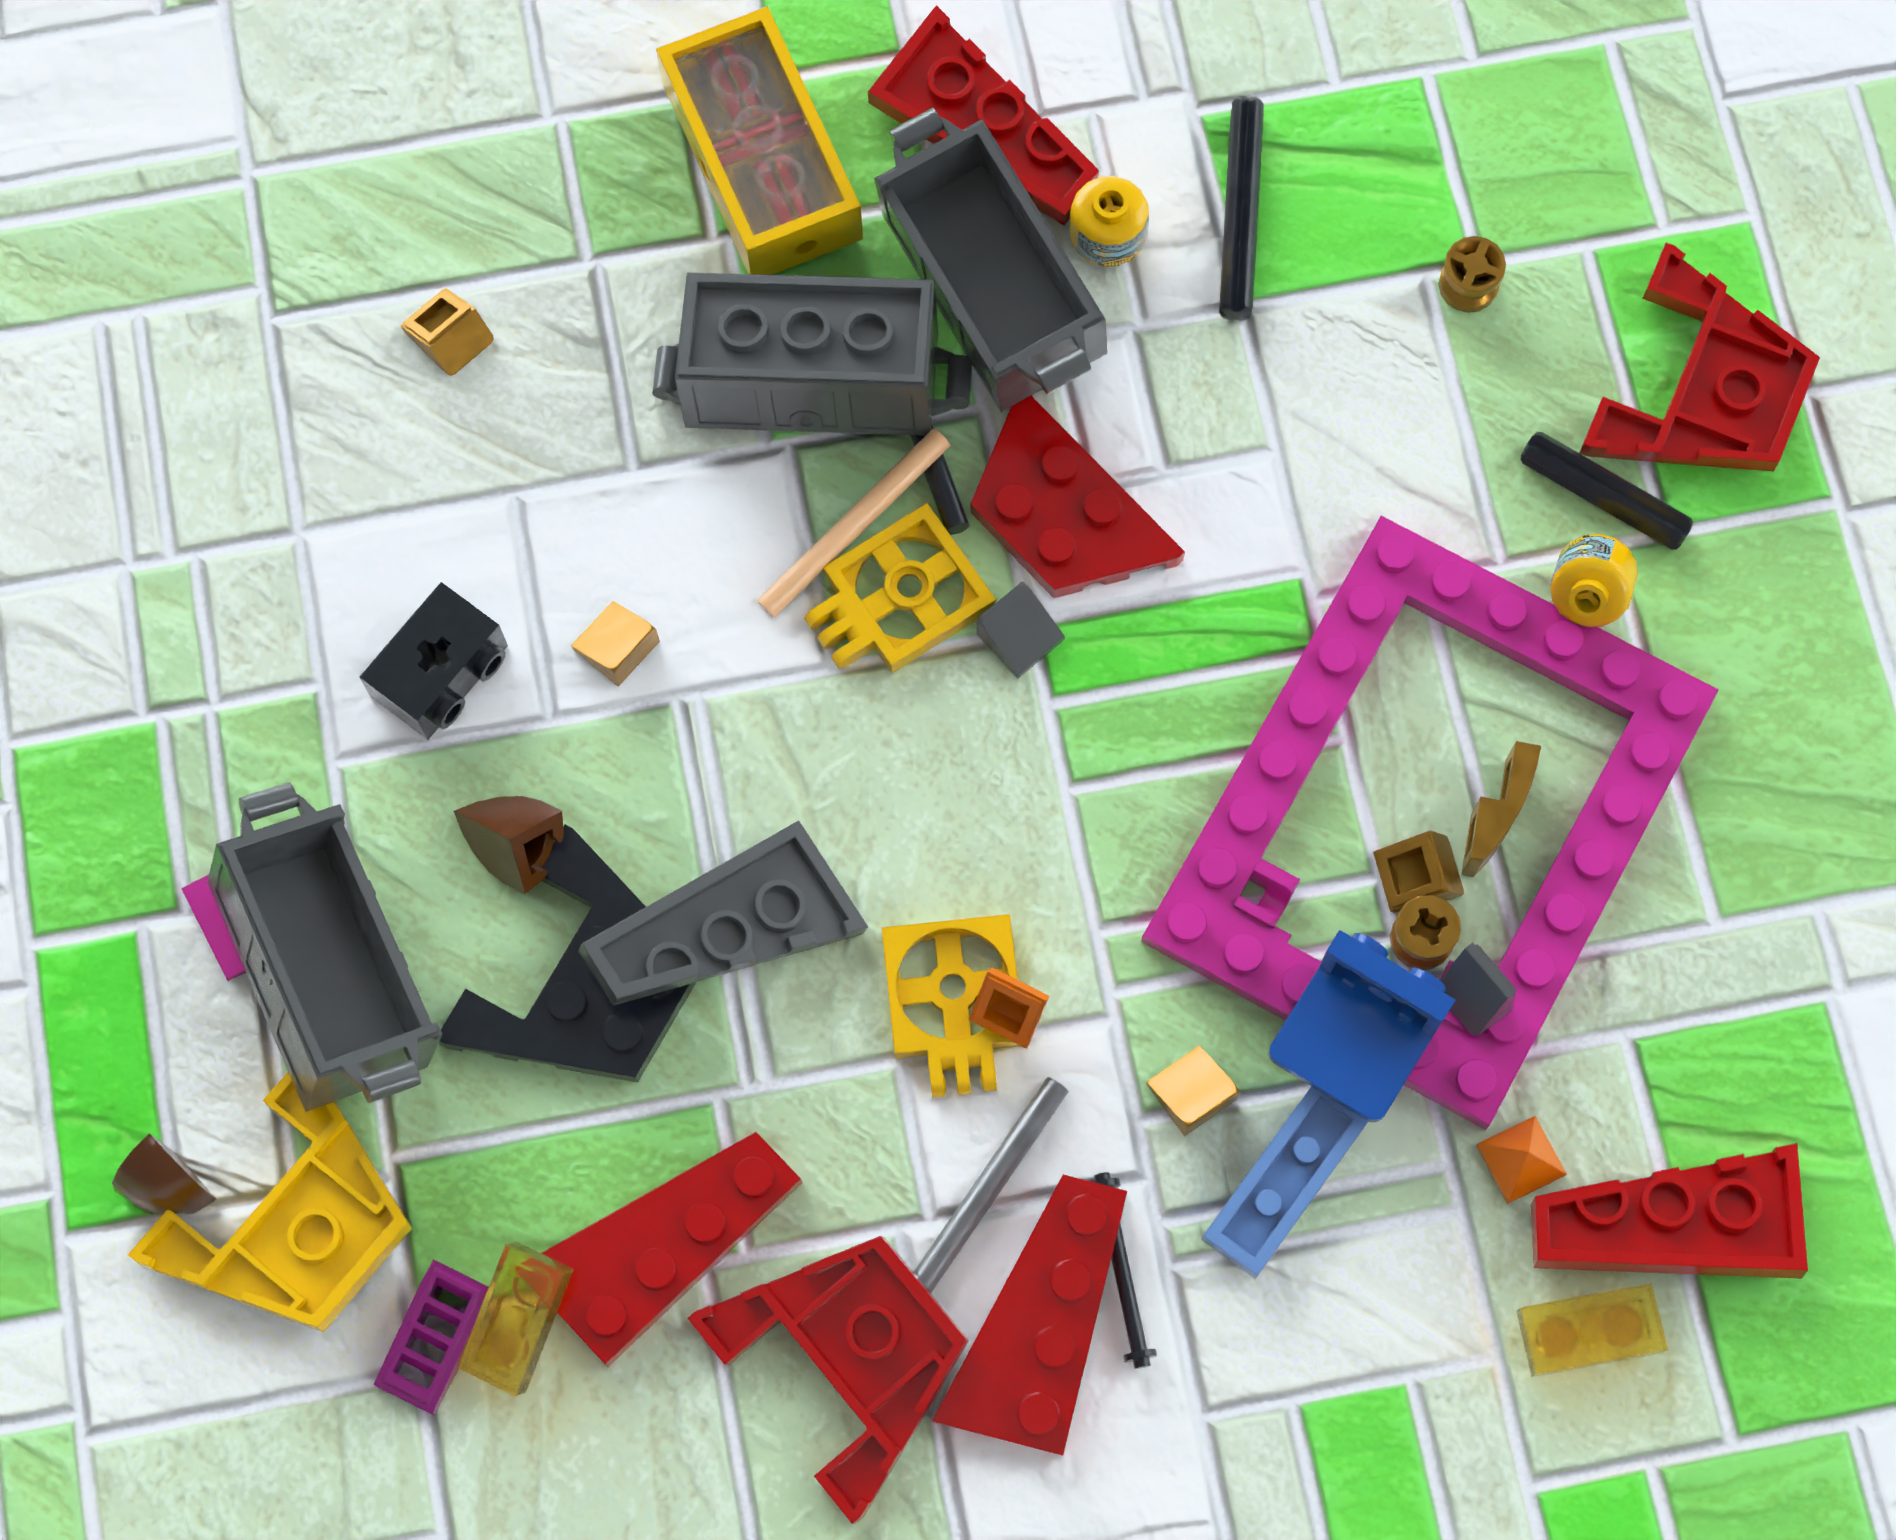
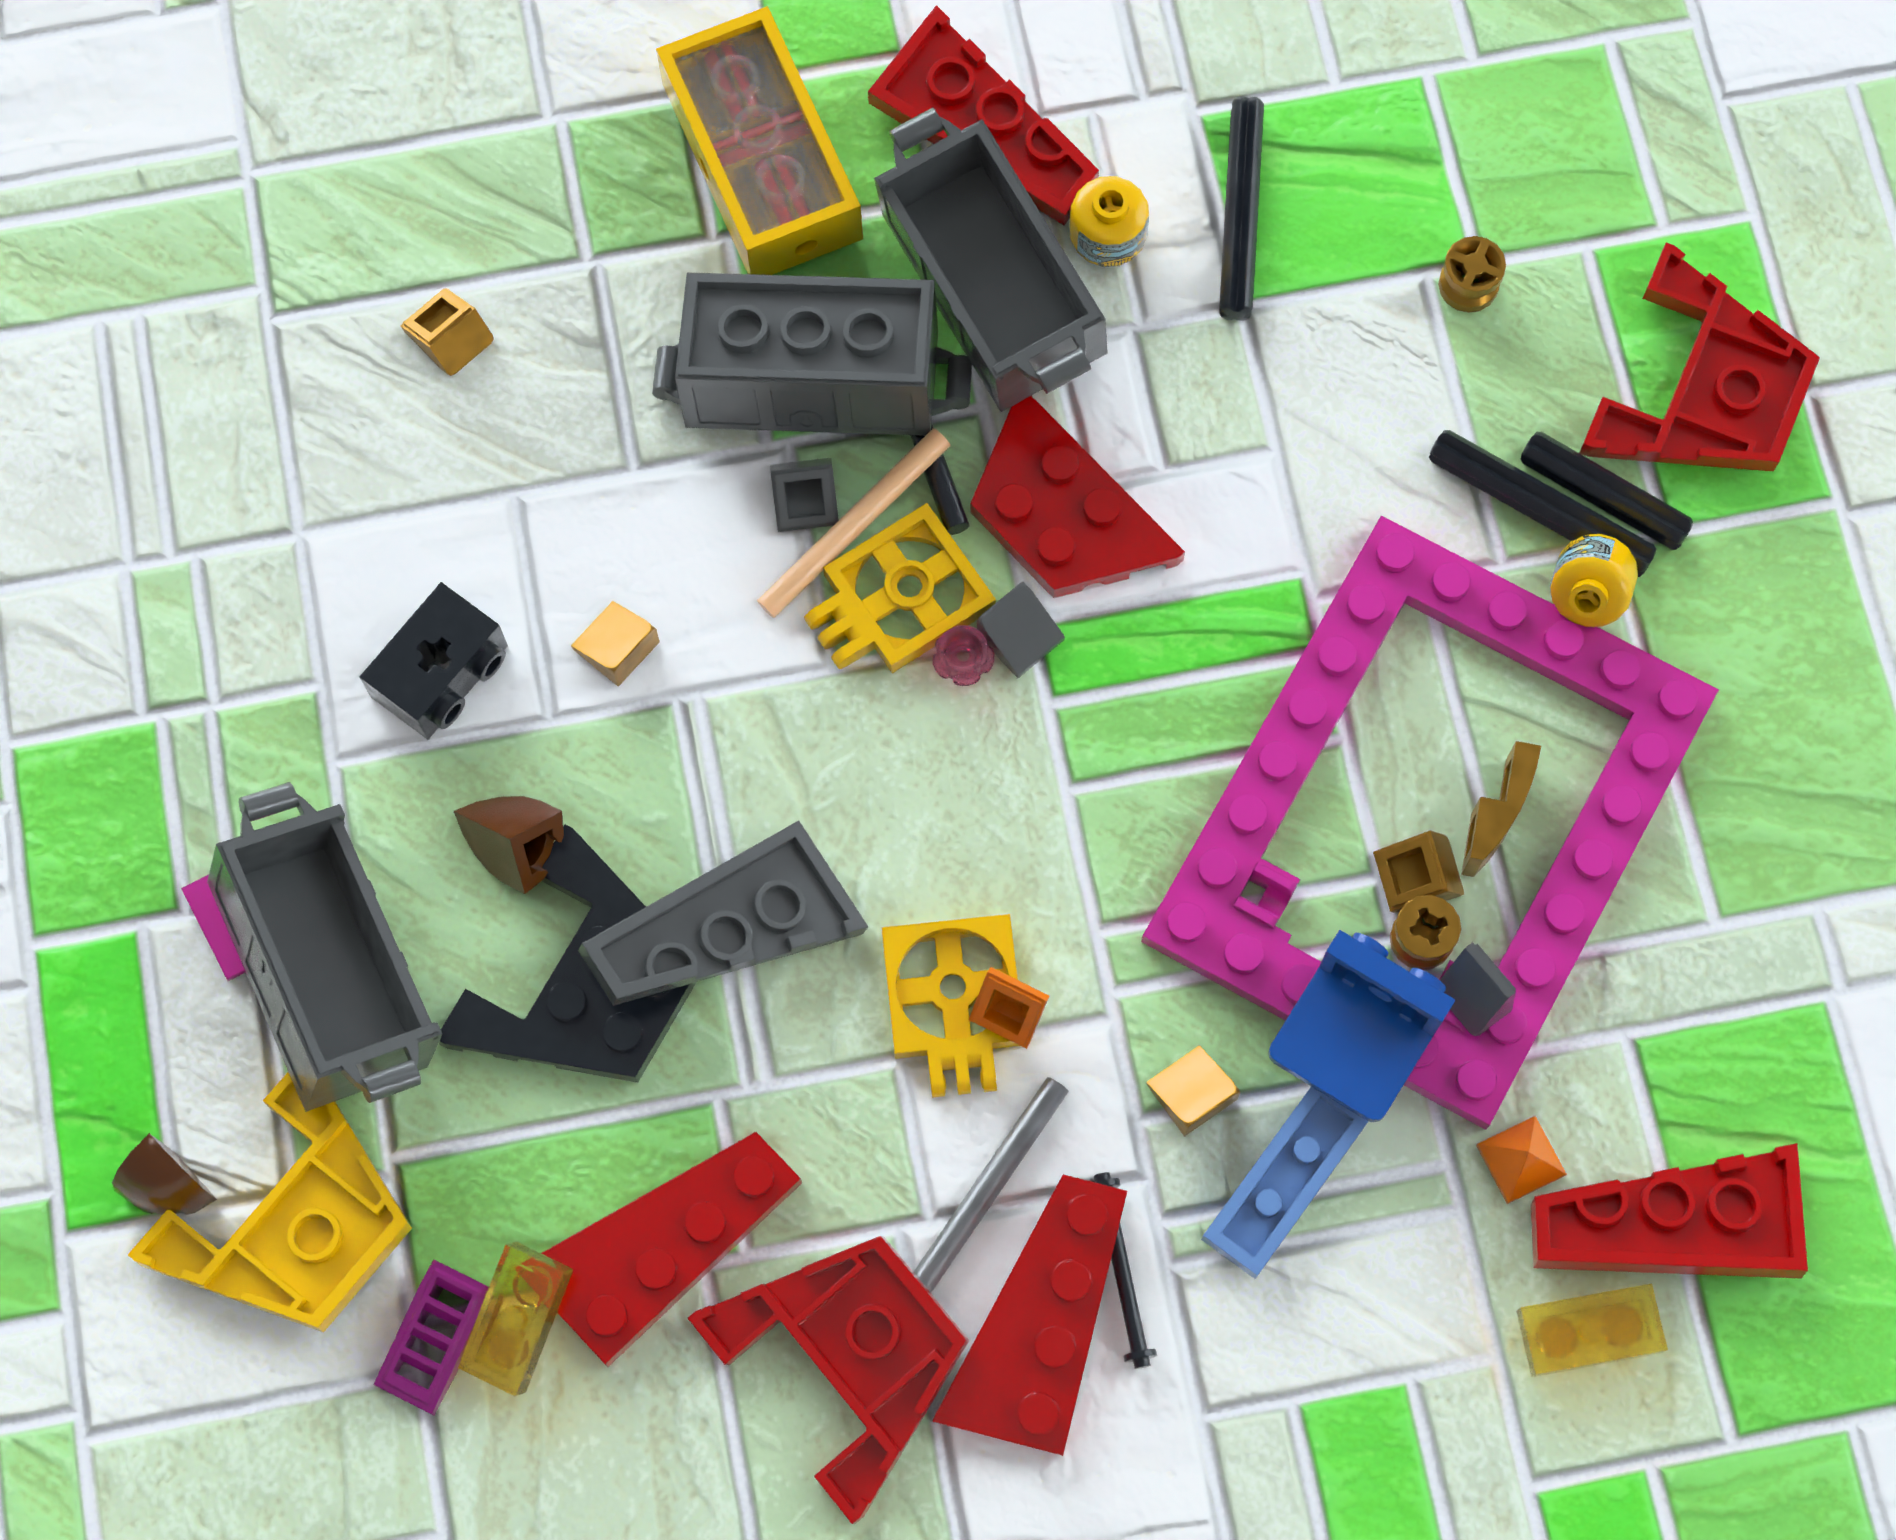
none -> dark grey slope [770,458,839,532]
none -> clear pink plate [932,625,994,686]
none -> black axle [1429,430,1657,577]

